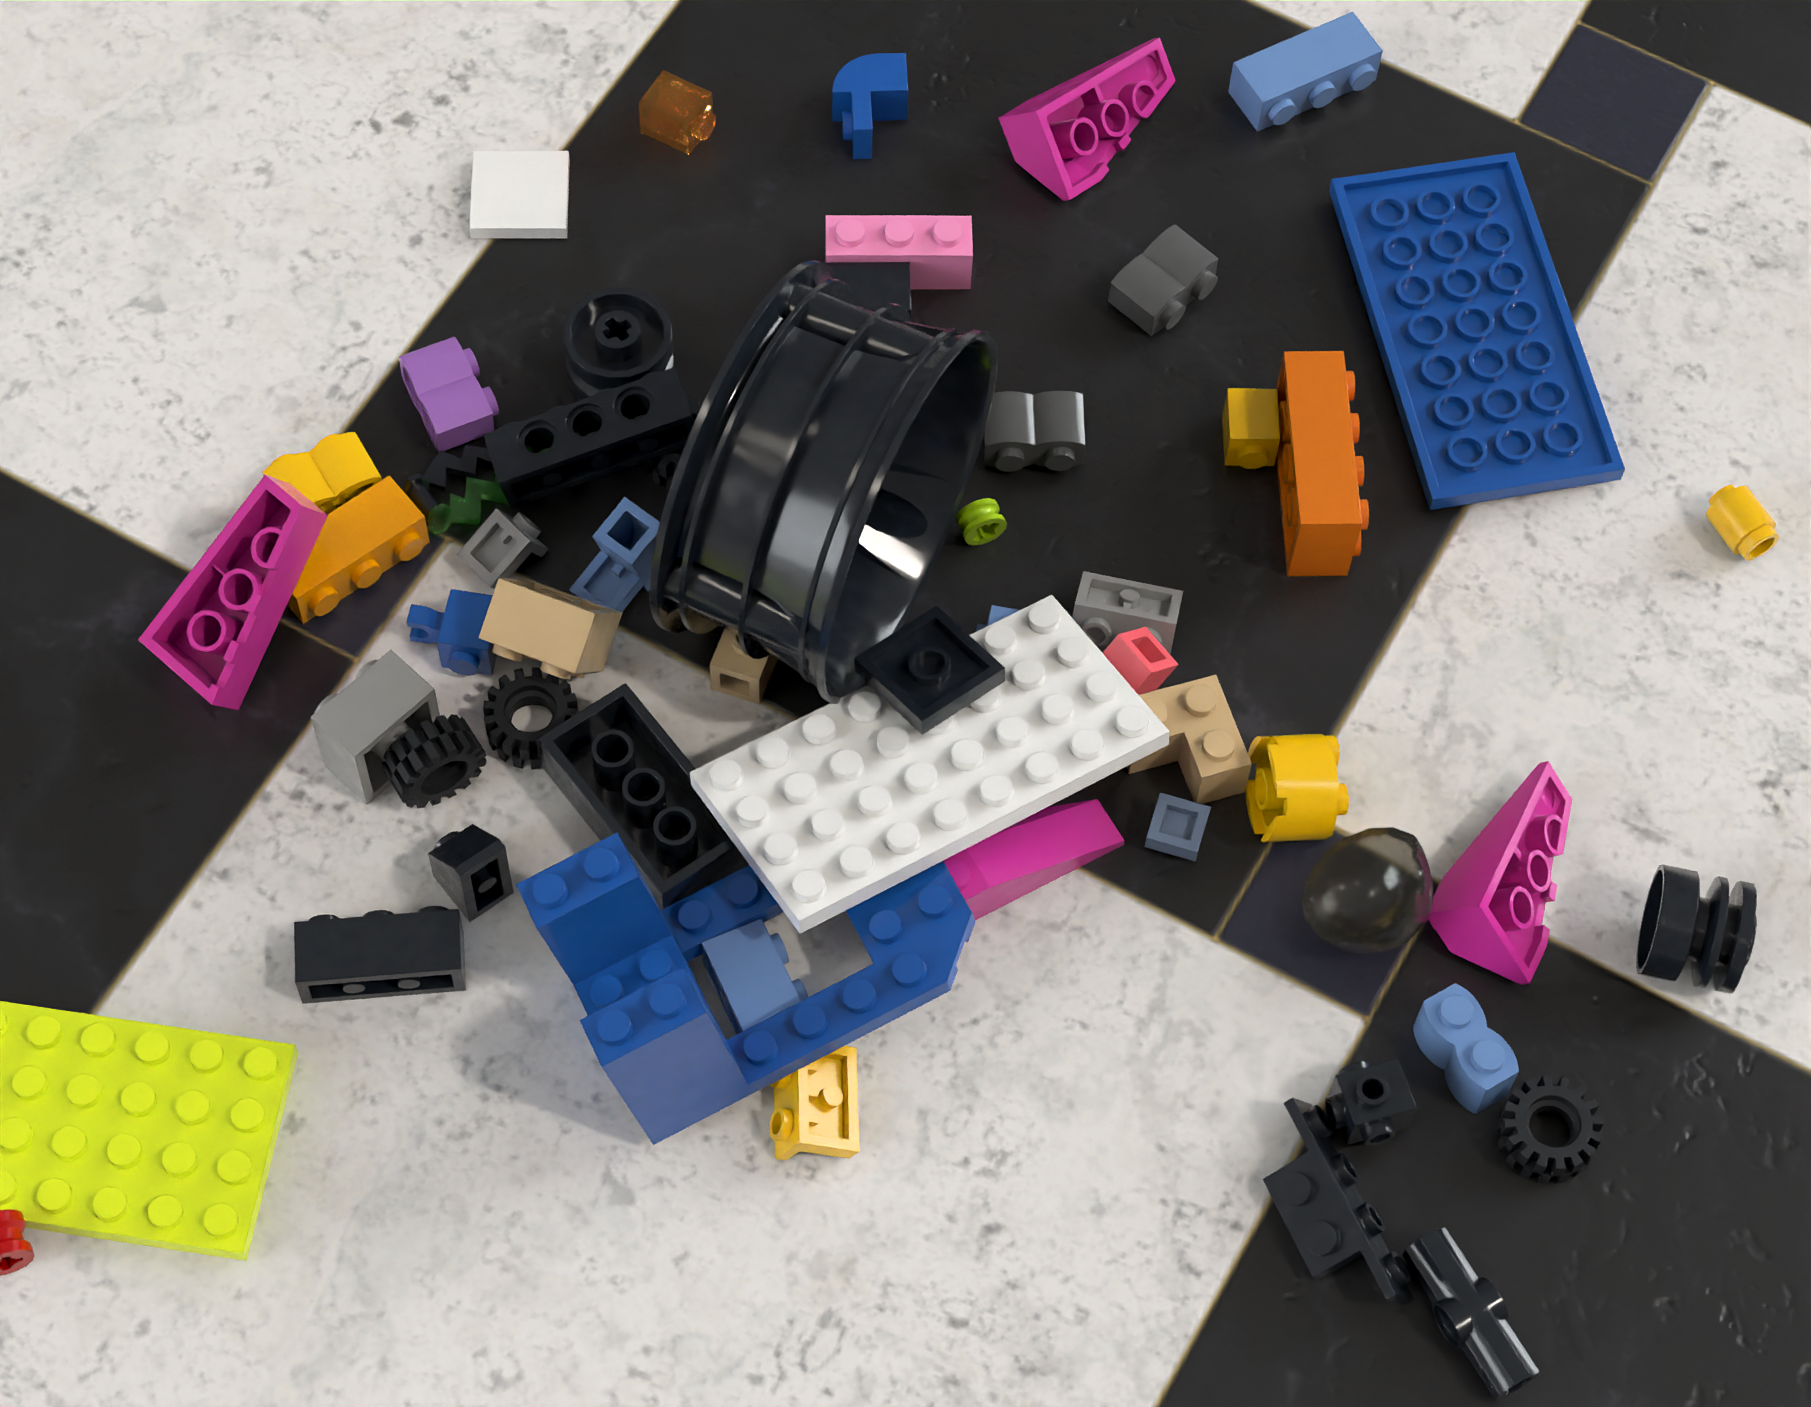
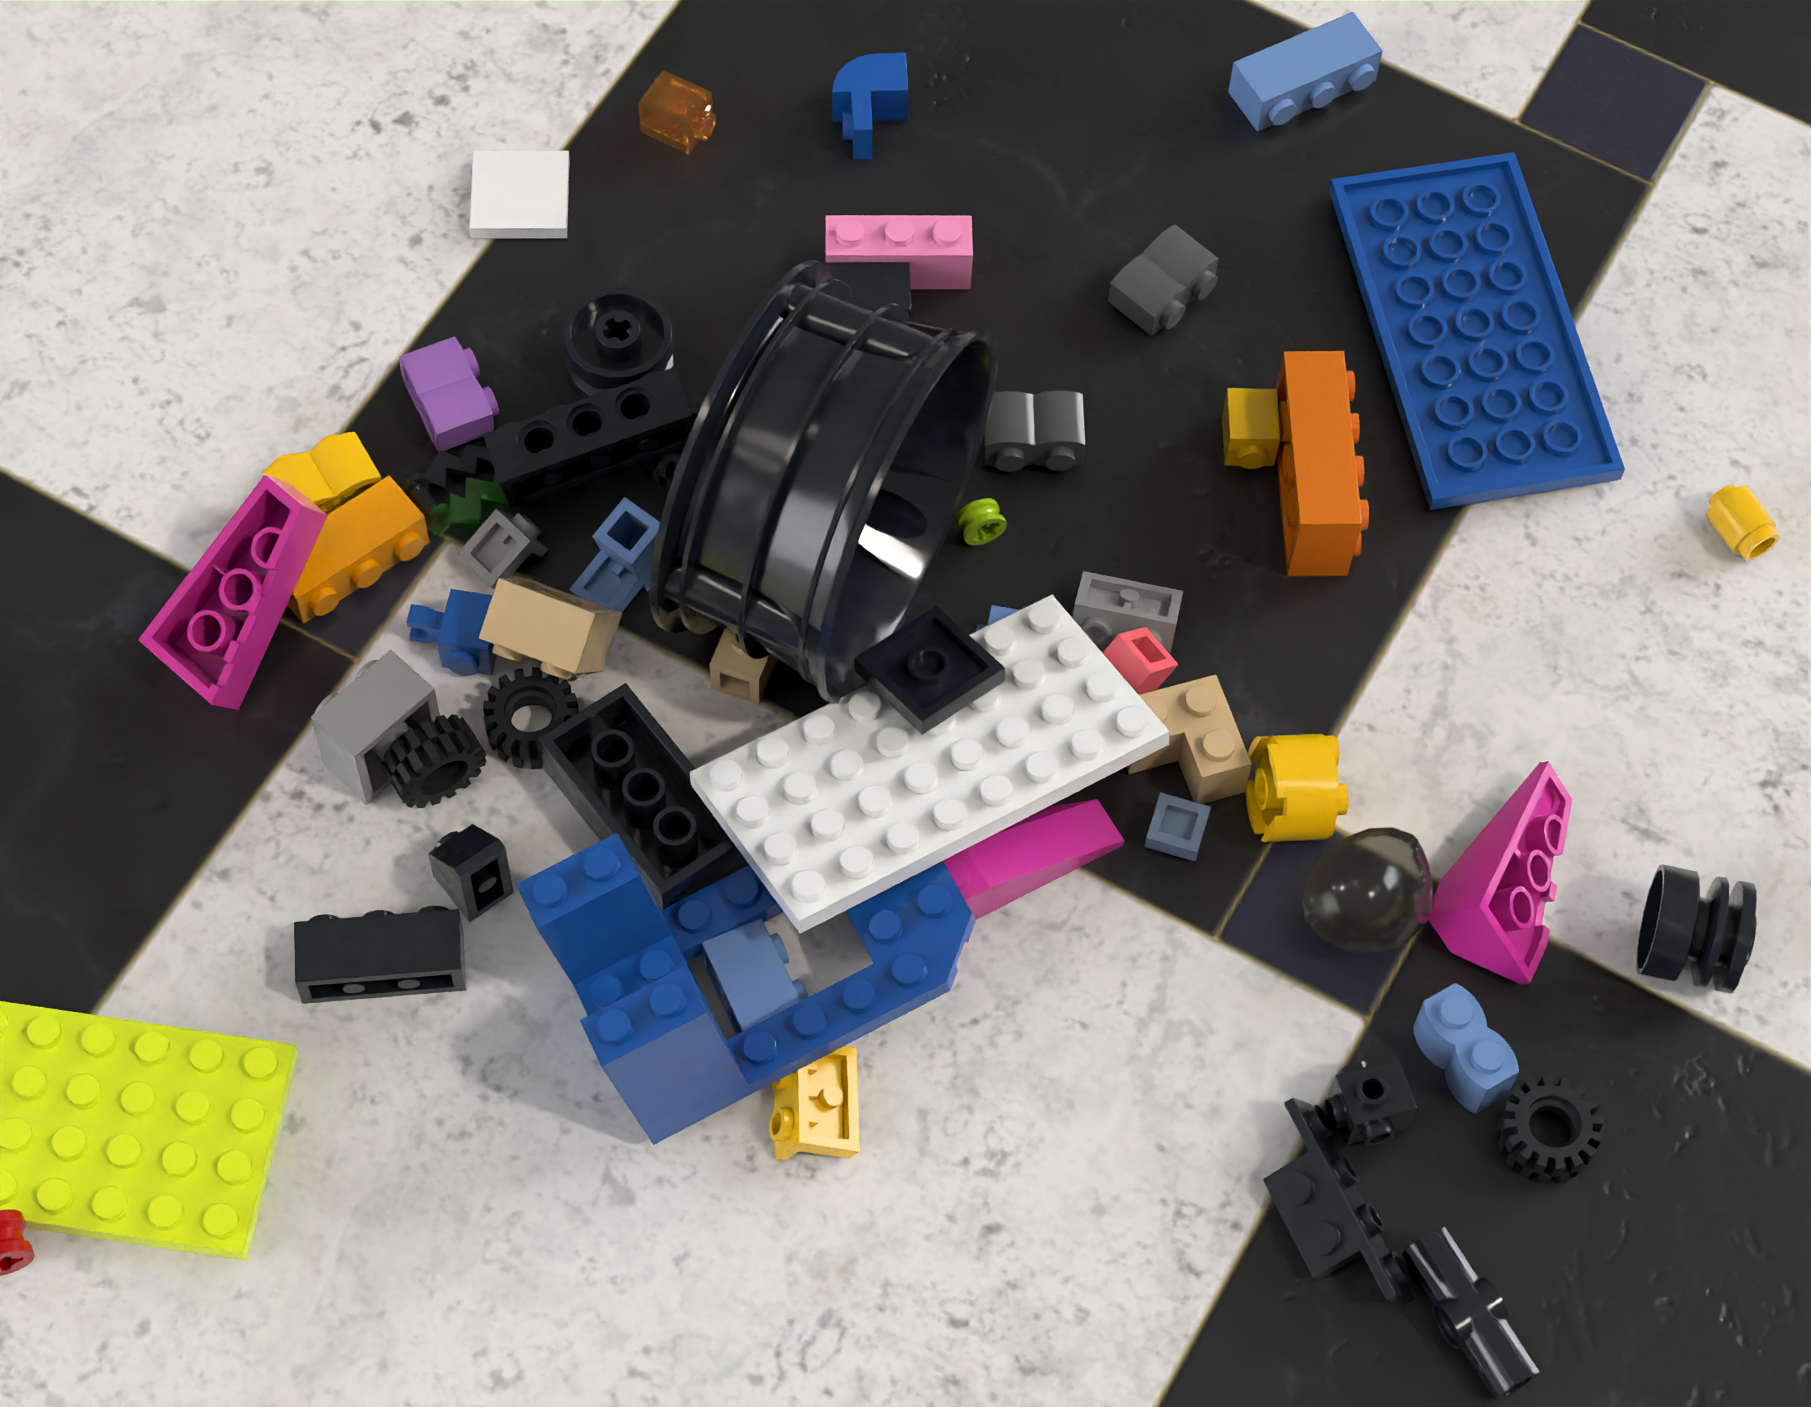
dark pink wedge [998,37,1176,201] -> none

